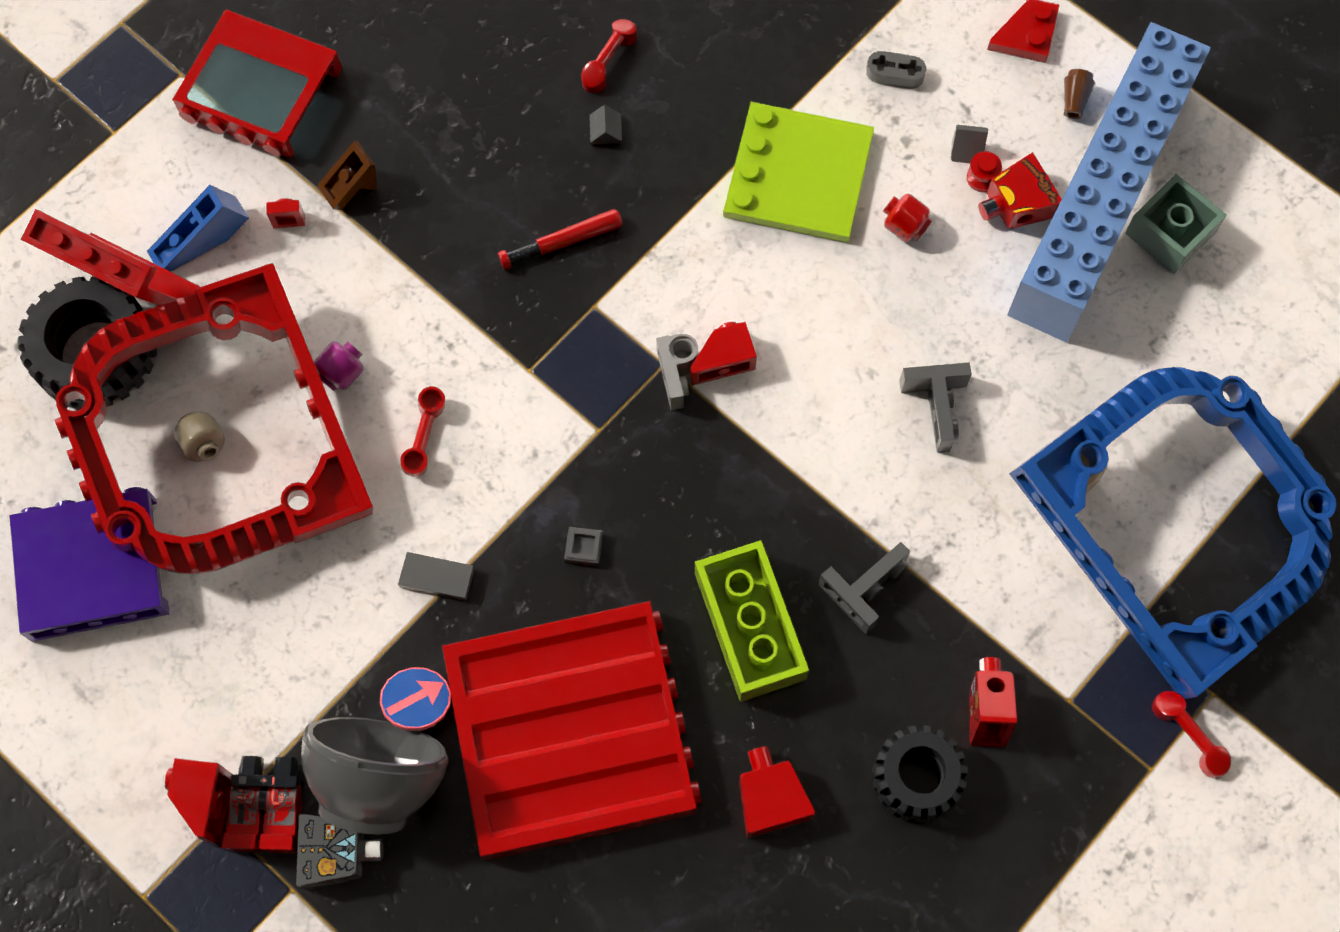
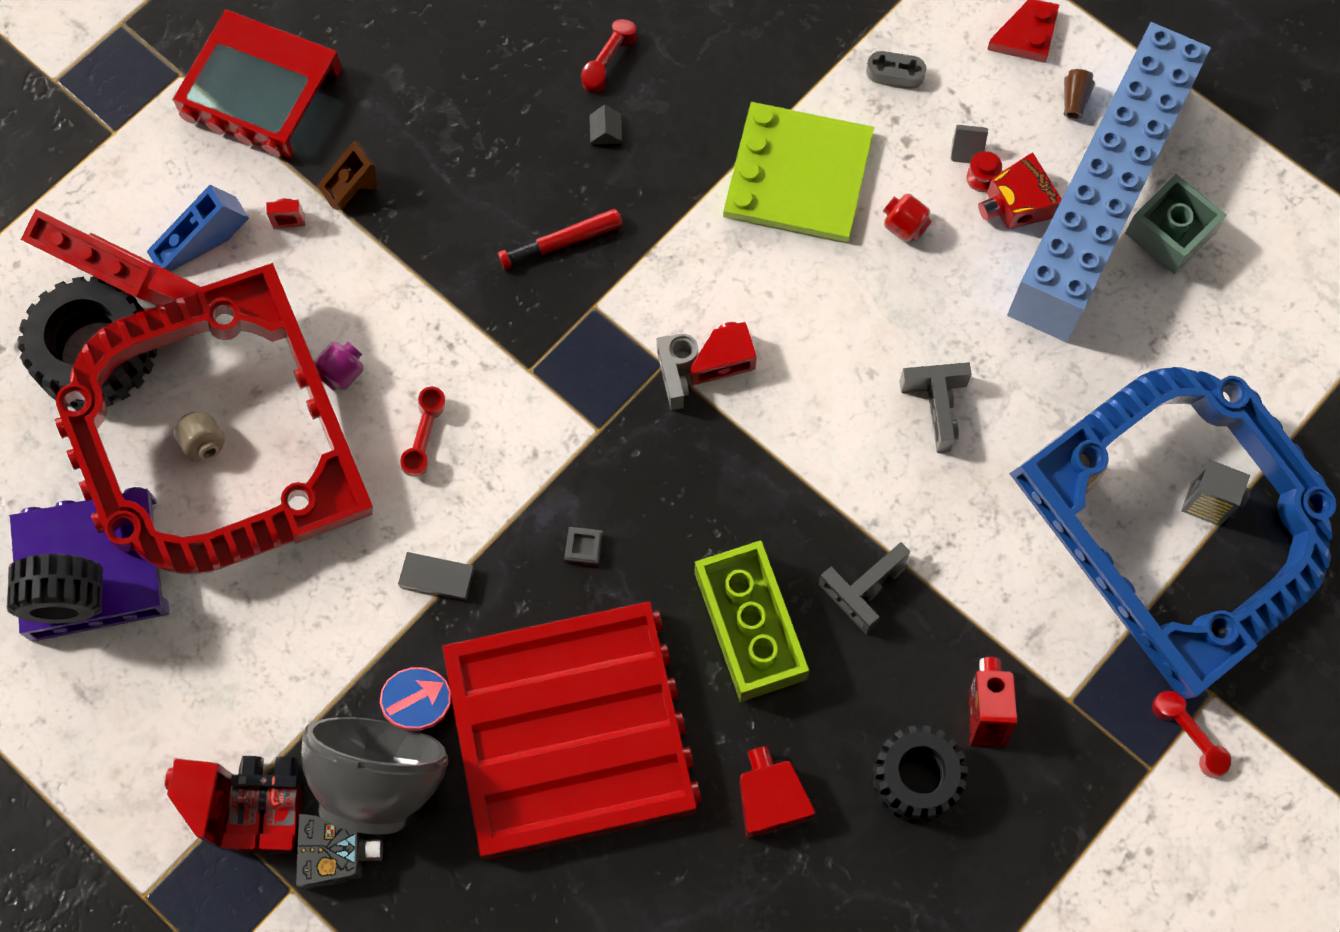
none -> black tyre [7,554,103,623]
none -> dark grey brick [1181,460,1251,526]

